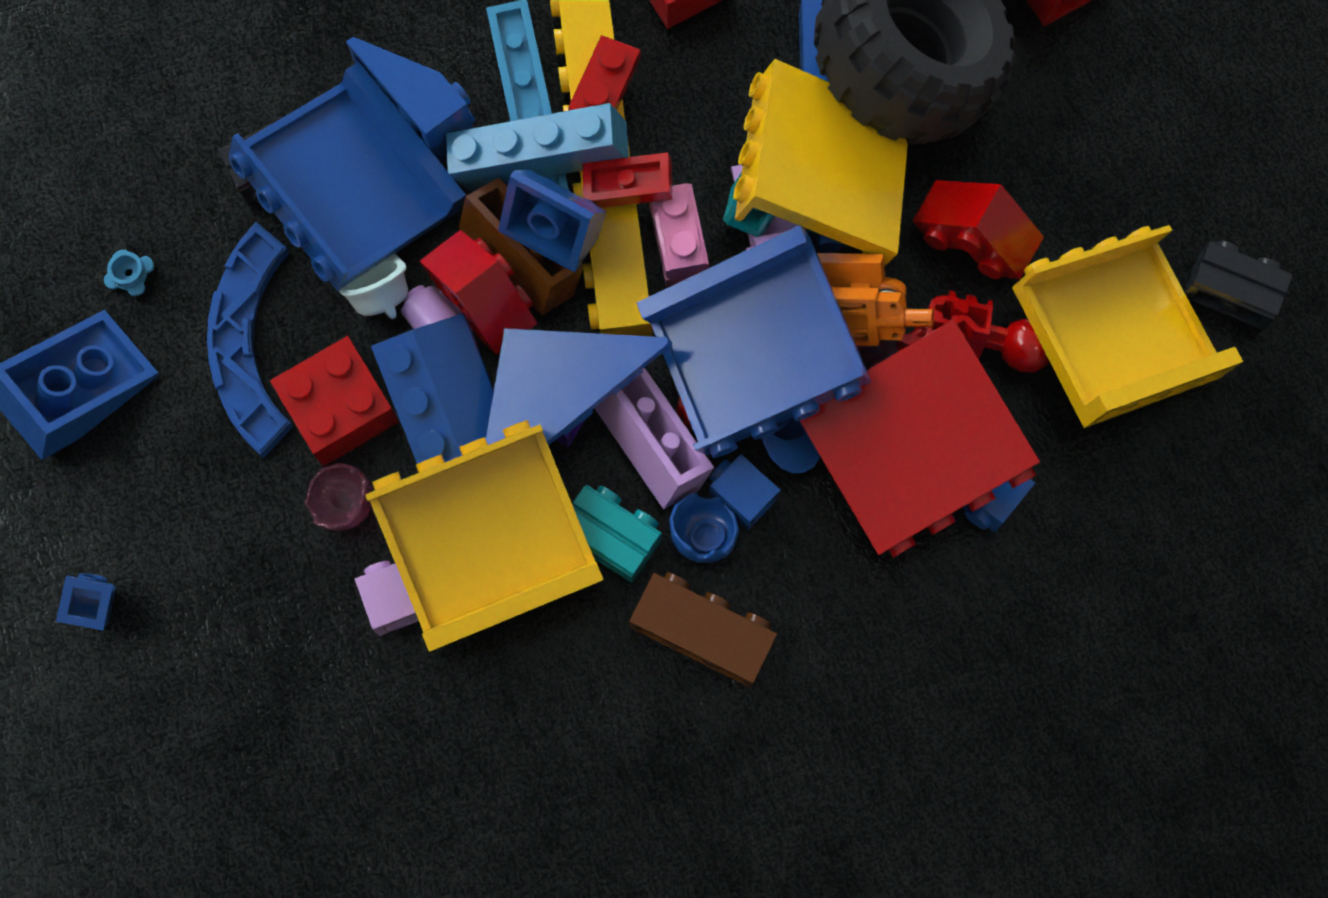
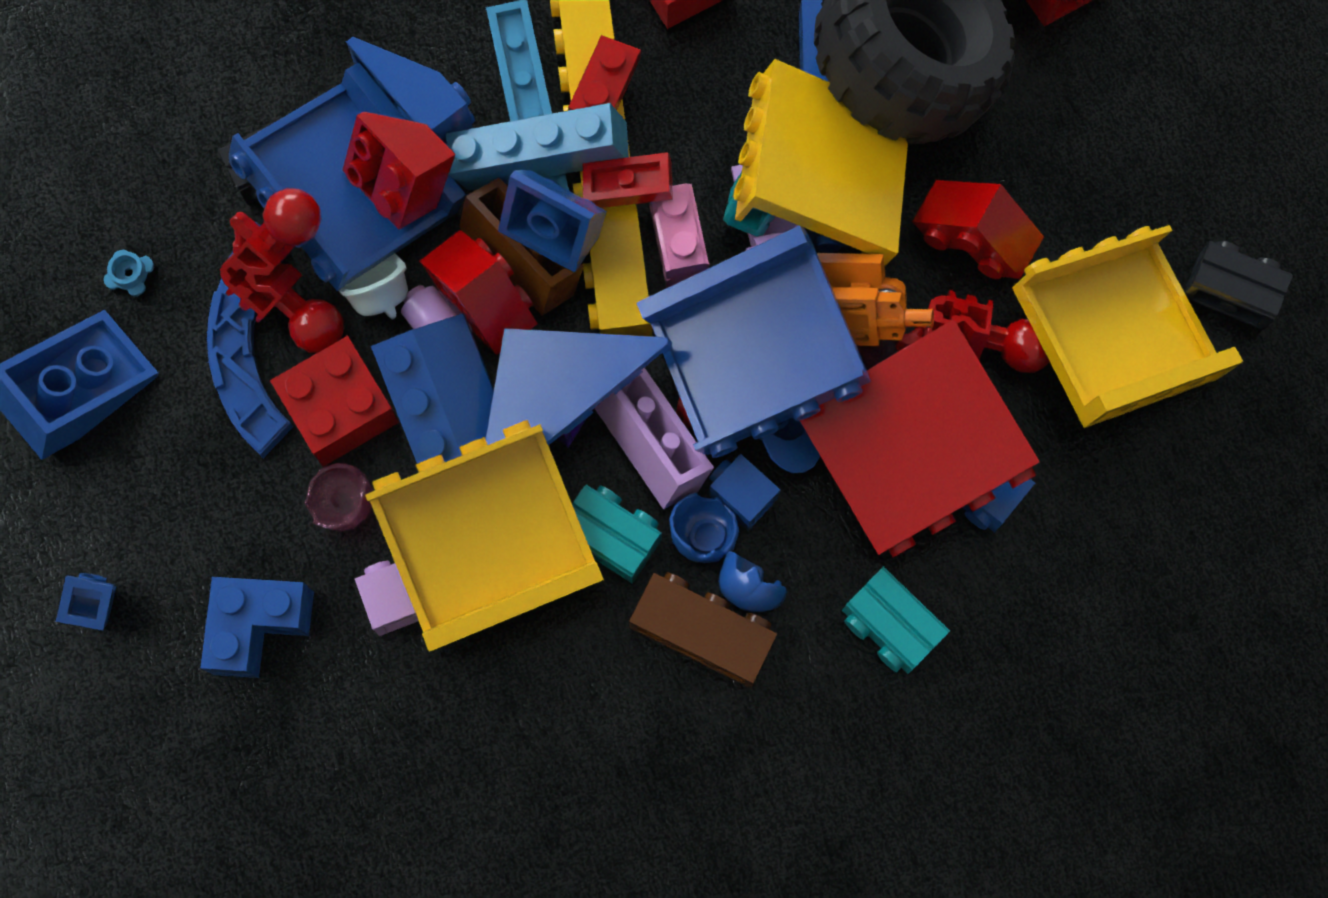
none -> blue brick [200,577,314,678]
none -> red piece [220,188,344,353]
none -> red slope [342,112,456,230]
none -> blue hair [718,551,787,613]
none -> teal brick [842,567,950,674]

